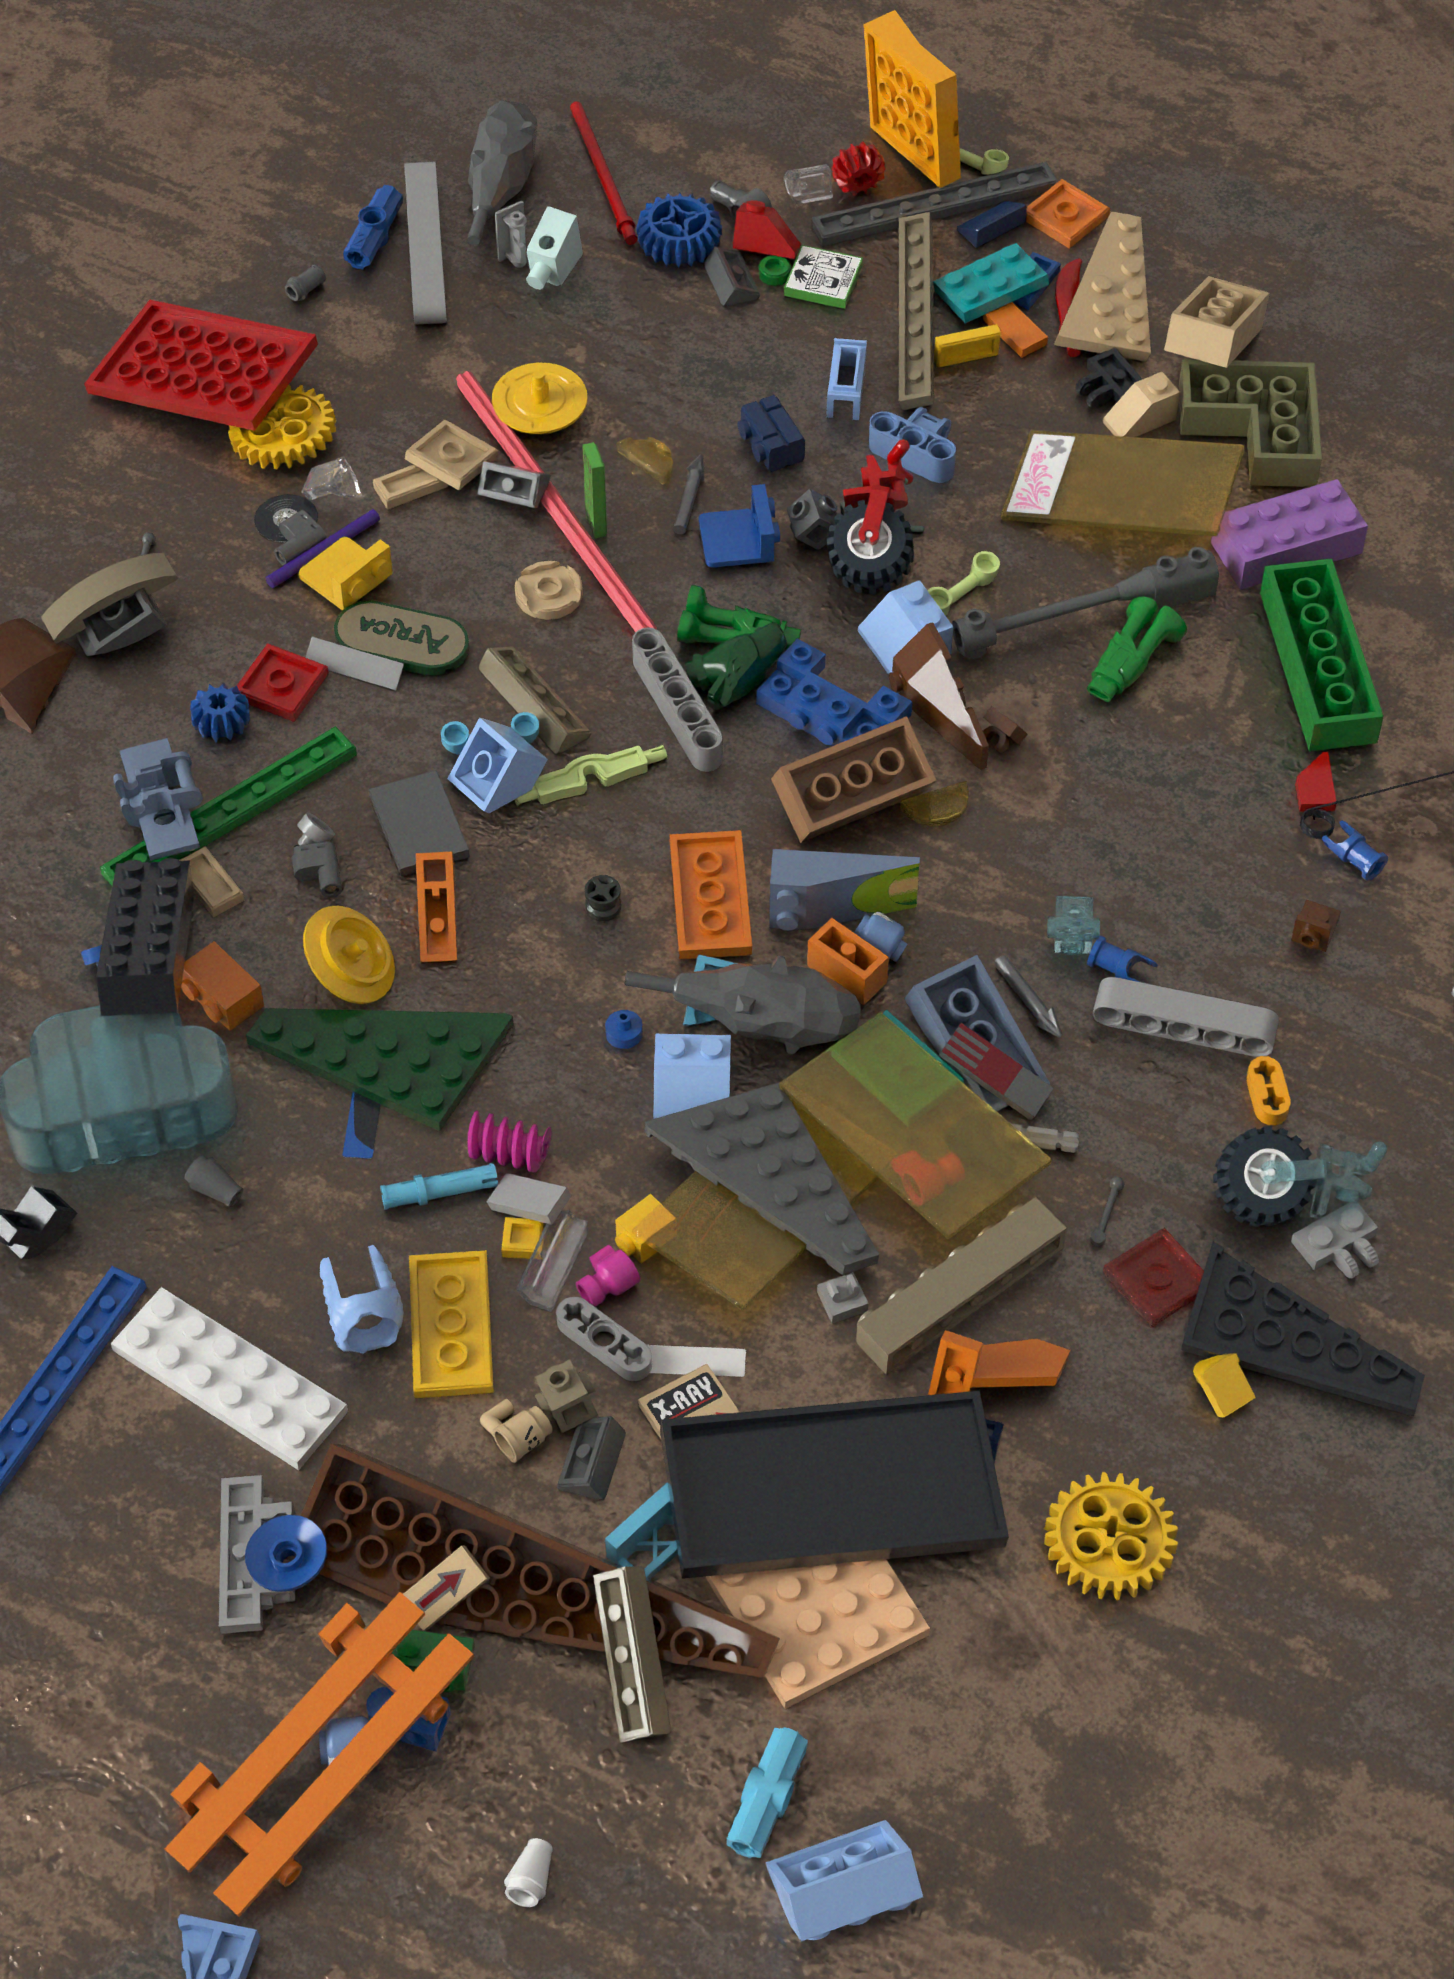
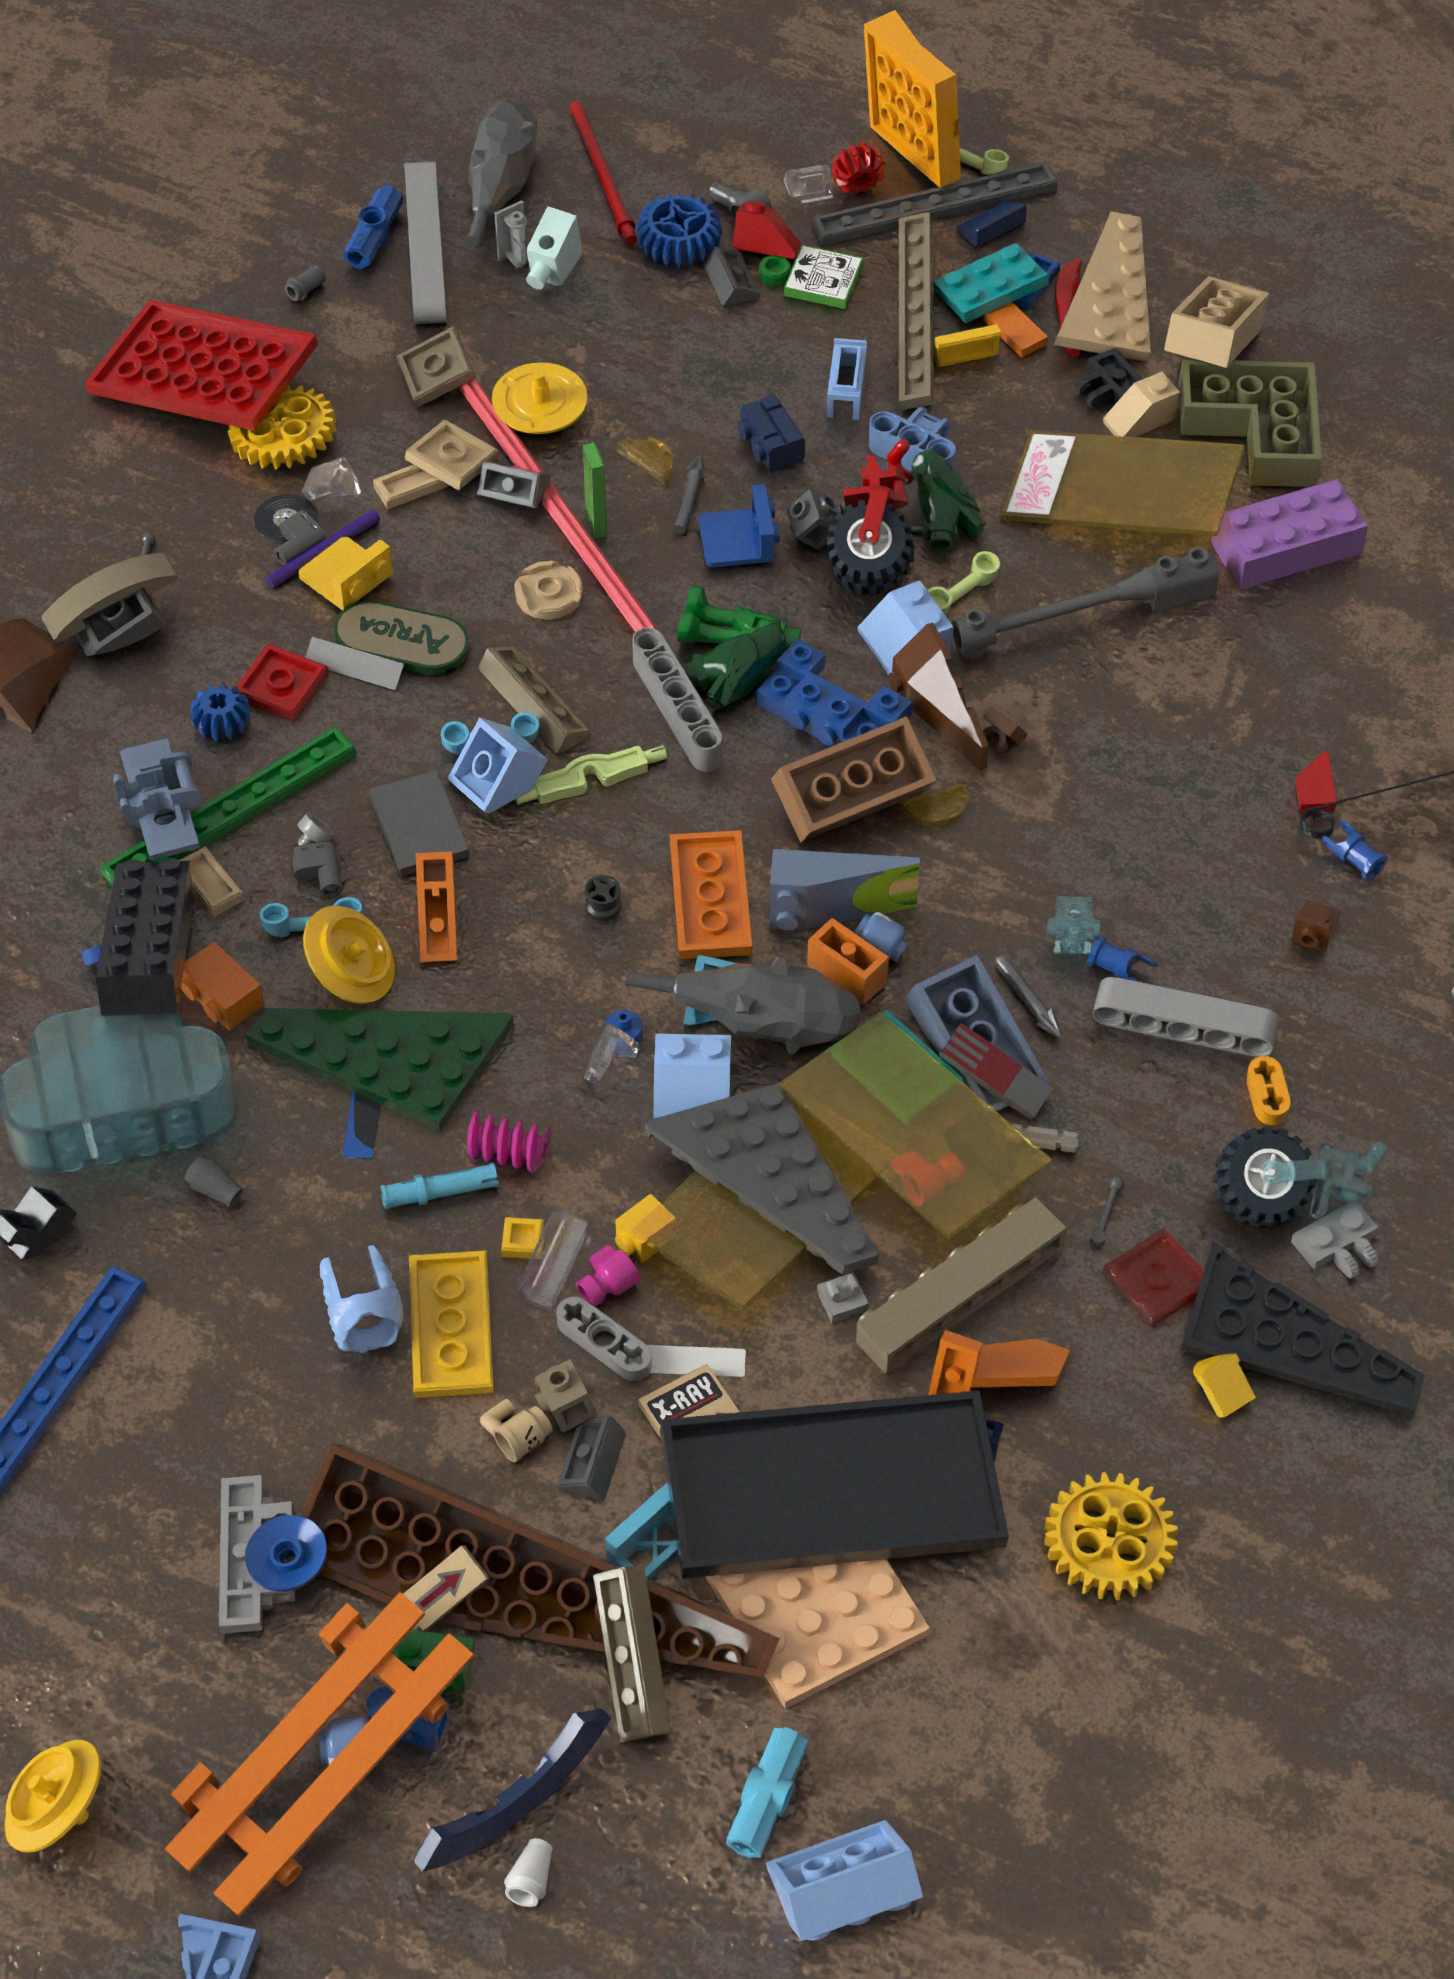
white plate [111,1287,348,1470] -> none
light grey tile [486,1173,571,1225] -> none
orange tile [1026,179,1111,249] -> none
green piece [1087,597,1187,702] -> none
green brick [1260,558,1384,751] -> none
none -> yellow piece [5,1740,101,1853]
none -> medium azure bar [259,897,363,937]
none -> dark tan tile [396,326,476,407]
none -> dark blue tile [414,1709,611,1872]
none -> clear tile [583,1024,640,1084]
none -> dark green animal [911,450,986,551]

